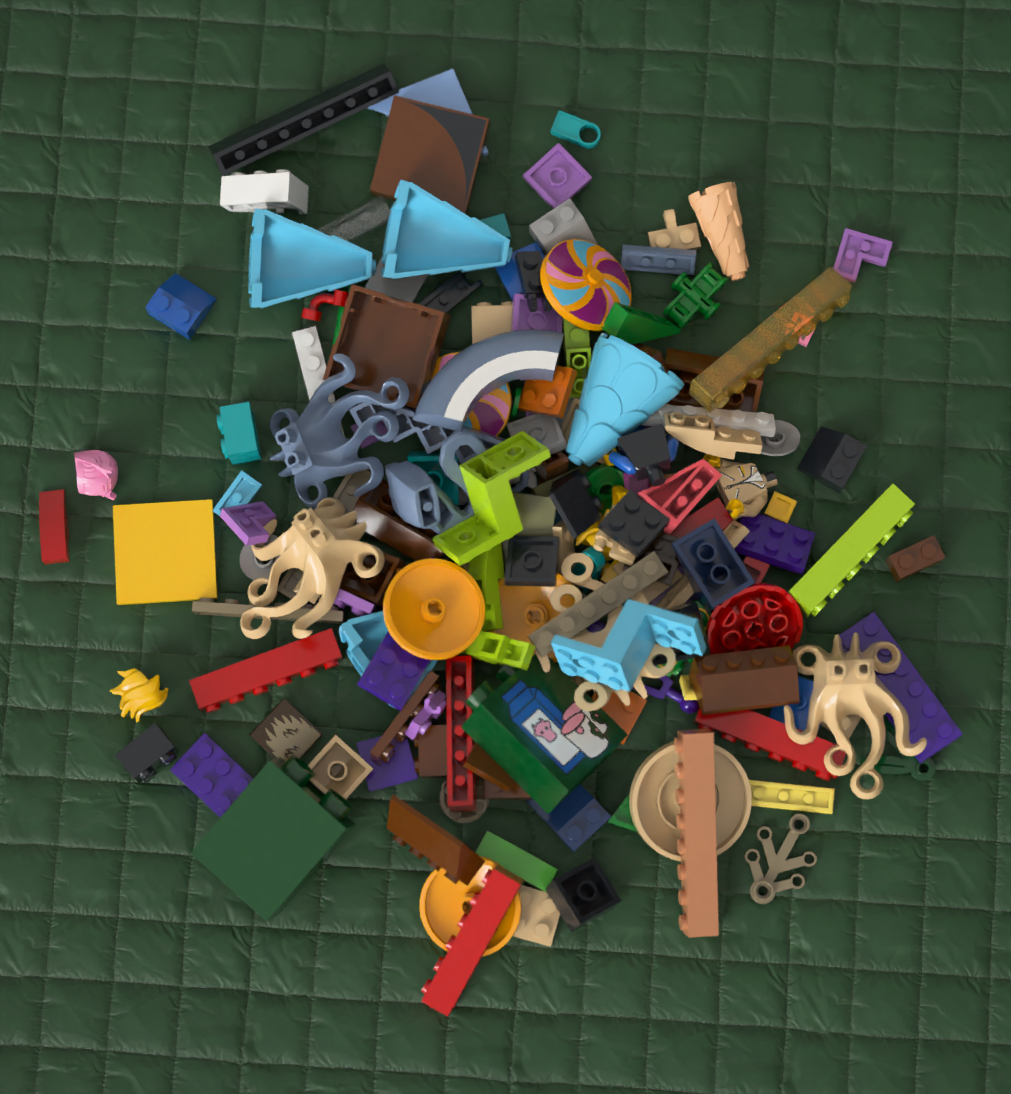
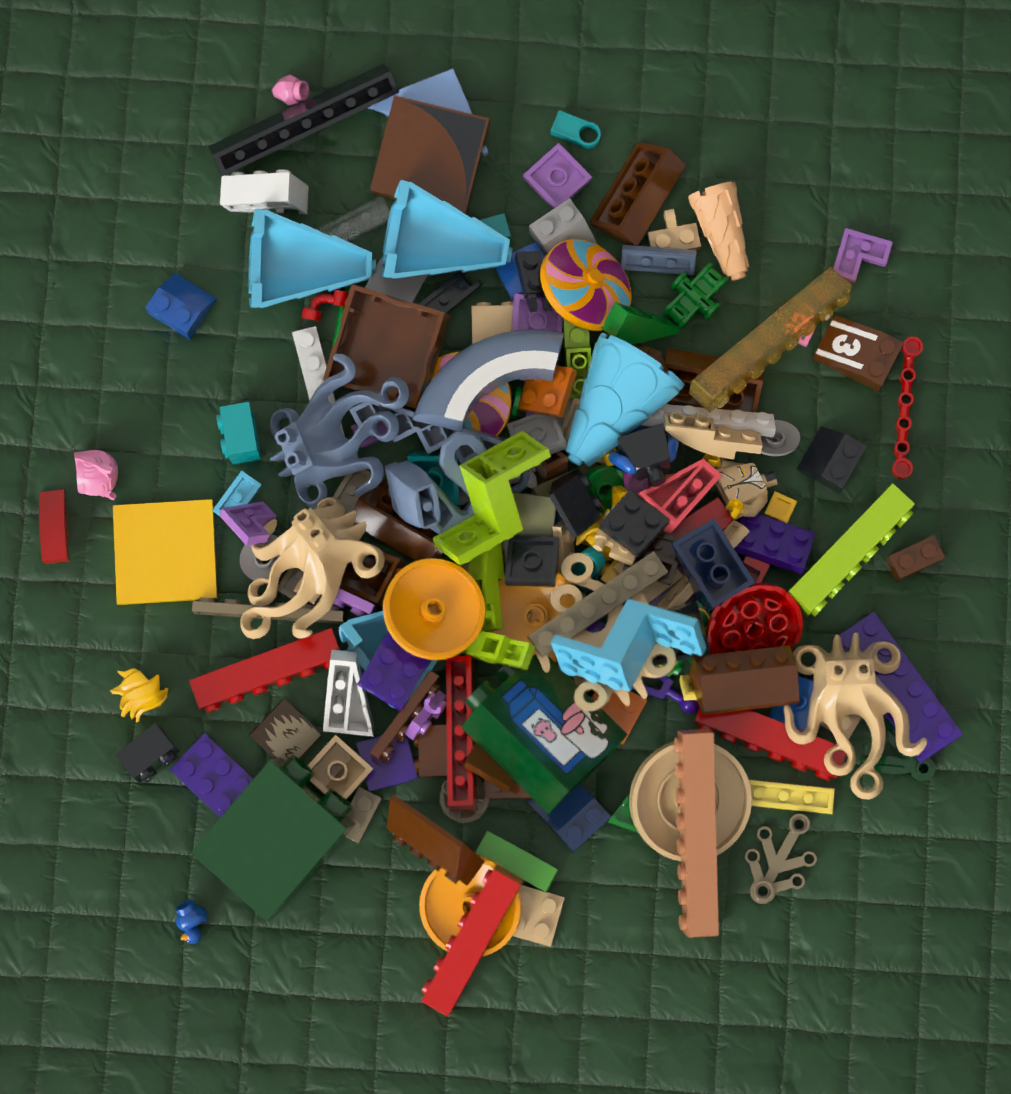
black brick [545,857,621,932] -> none
none -> blue animal [175,899,208,944]
none -> bright pink rock [272,75,309,106]
none -> white wedge [323,650,374,736]
none -> dark tan plate [346,787,382,844]
none -> reddish brown slope [589,142,686,246]
none -> reddish brown slope [812,315,904,392]
none -> red bar [892,337,923,480]

